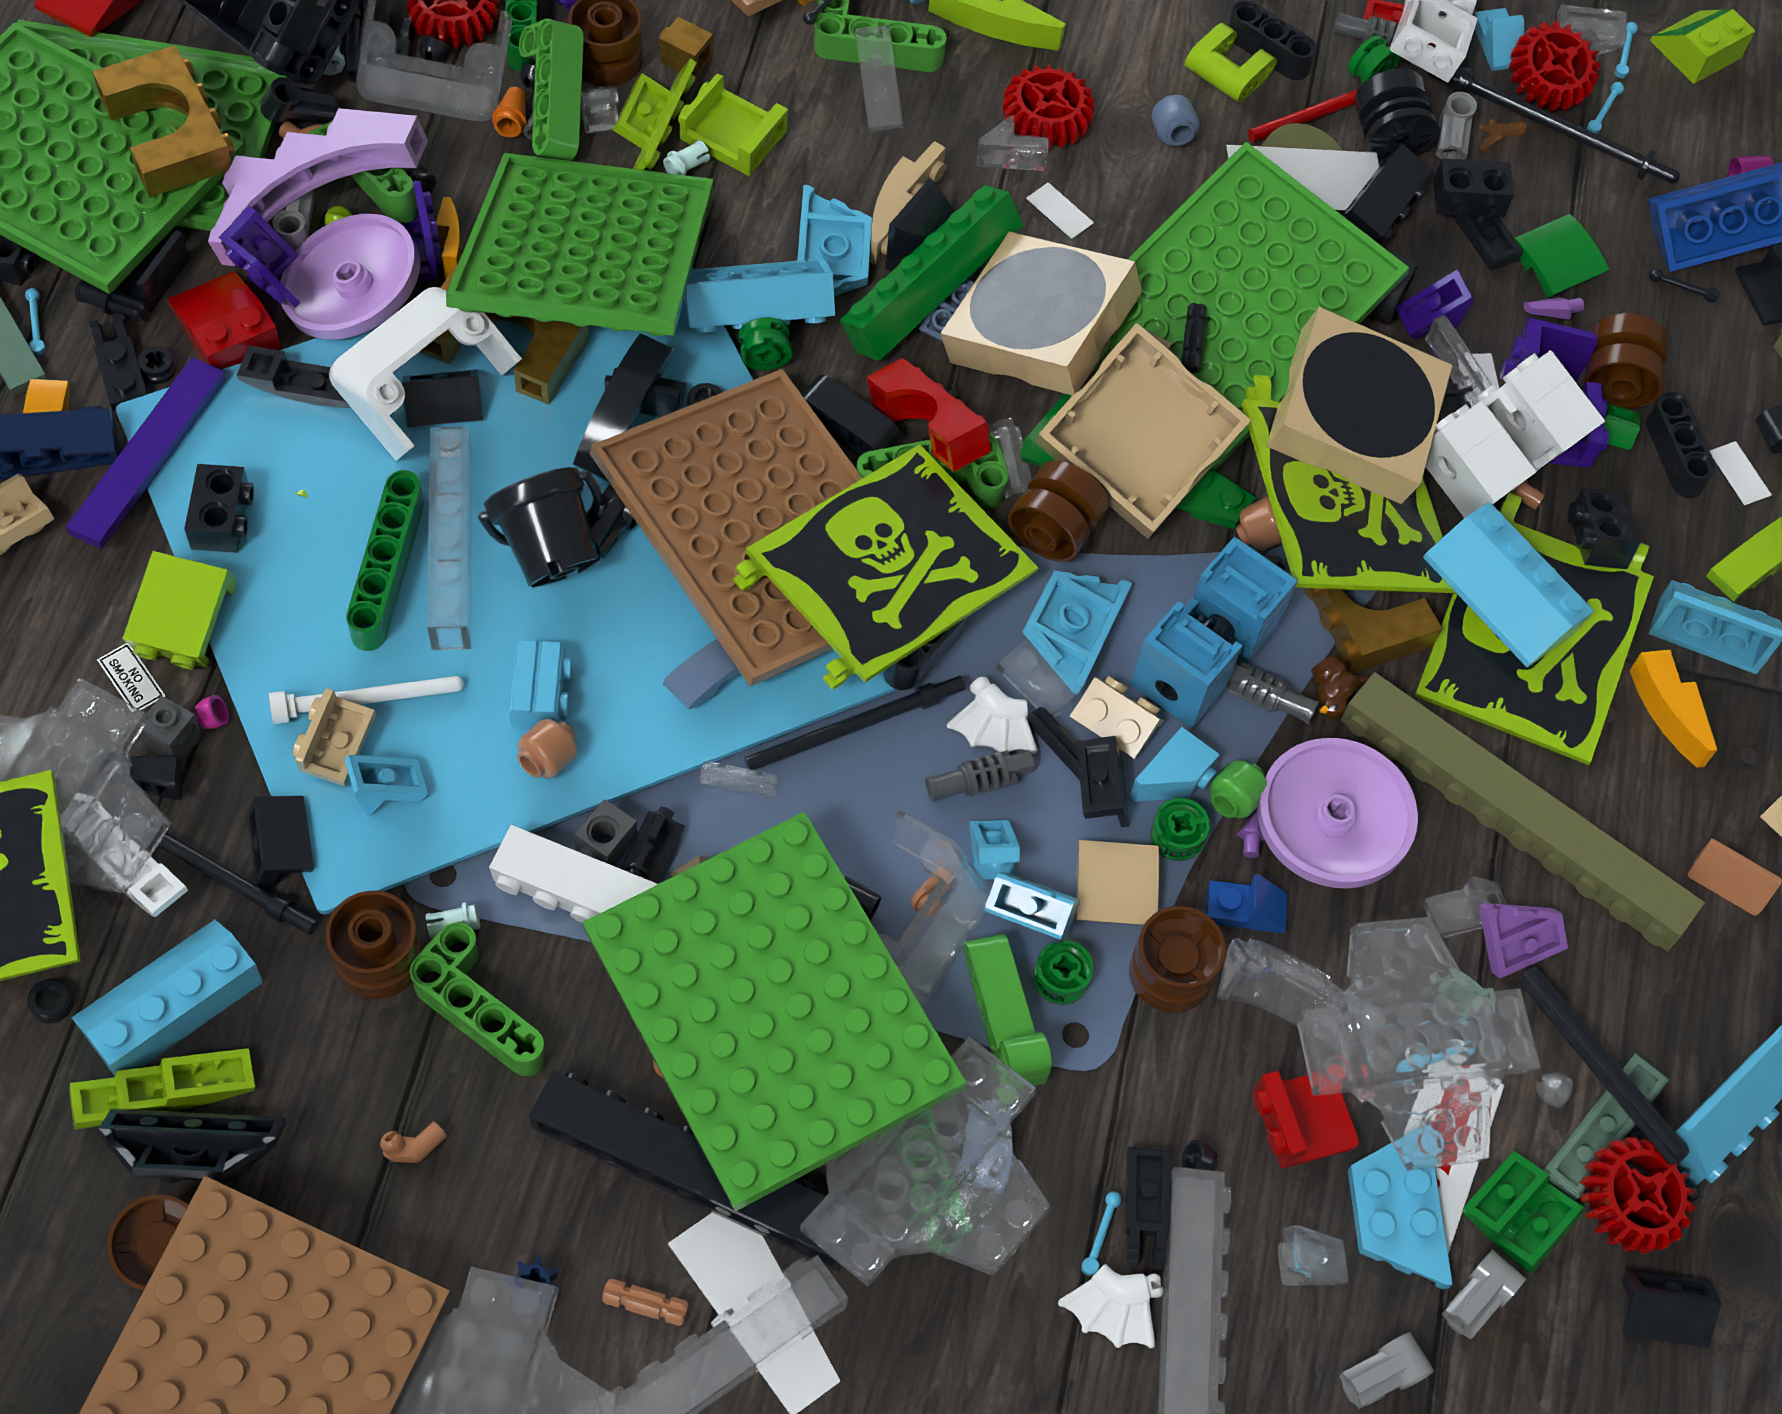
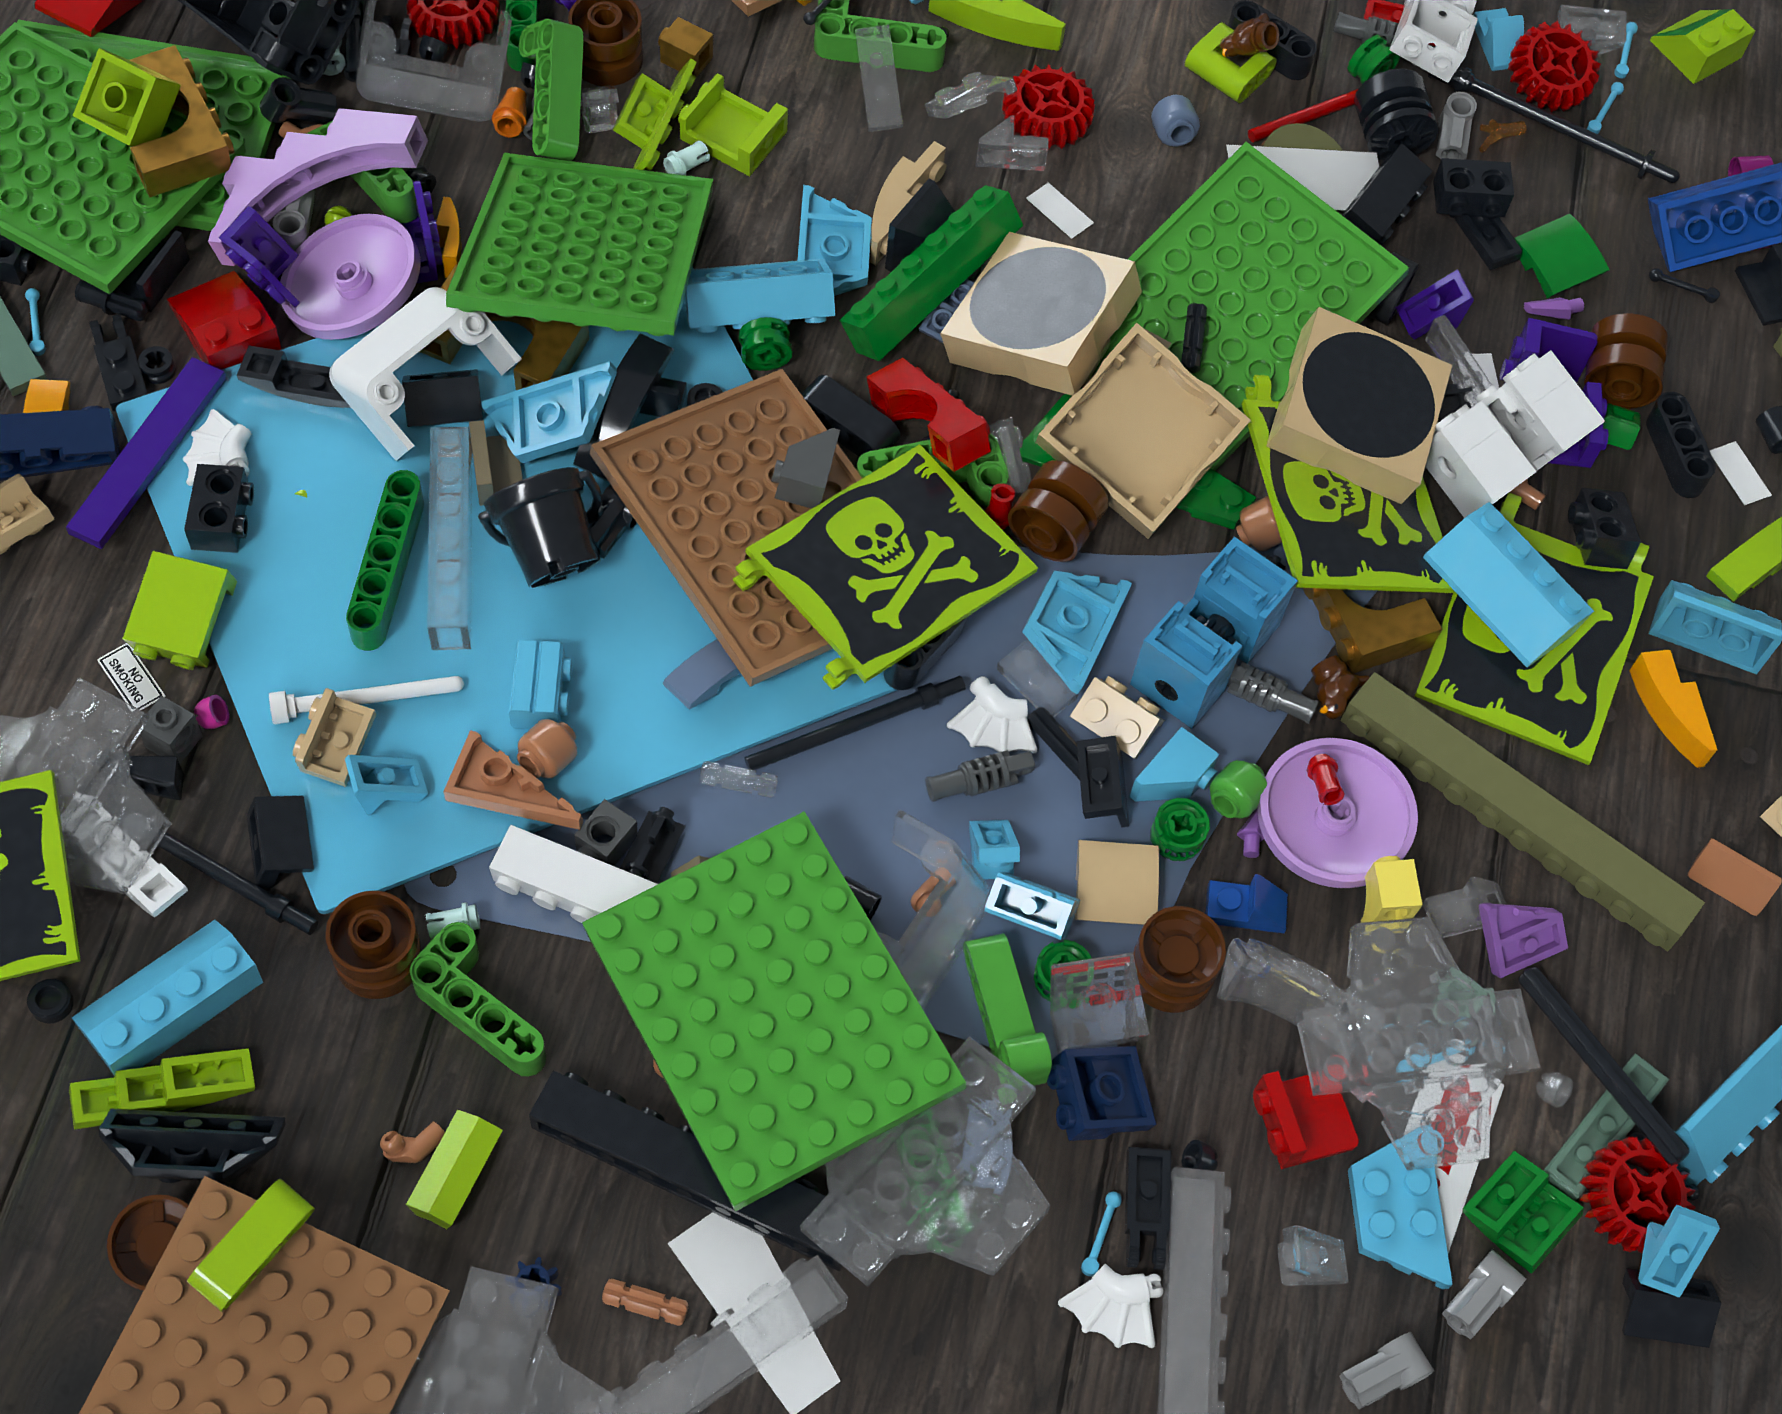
none -> lime slope [73,48,181,147]
none -> white arm [183,409,252,486]
none -> lime beam [187,1179,315,1312]
none -> lime piece [406,1110,503,1230]
none -> nougat wing [443,730,583,830]
none -> dark tan panel [469,420,522,506]
none -> medium azure wing [481,361,617,463]
none -> dark grey slope [771,428,840,509]
none -> clear wing [925,72,1018,119]
none -> red pin [985,483,1015,530]
none -> dark blue plate [1047,1046,1156,1141]
none -> clear slope [1050,952,1149,1054]
none -> reddish brown animal [1220,13,1279,57]
none -> red pin [1306,754,1345,805]
none -> light yellow arch [1361,856,1423,936]
none -> medium azure slope [1638,1205,1720,1298]

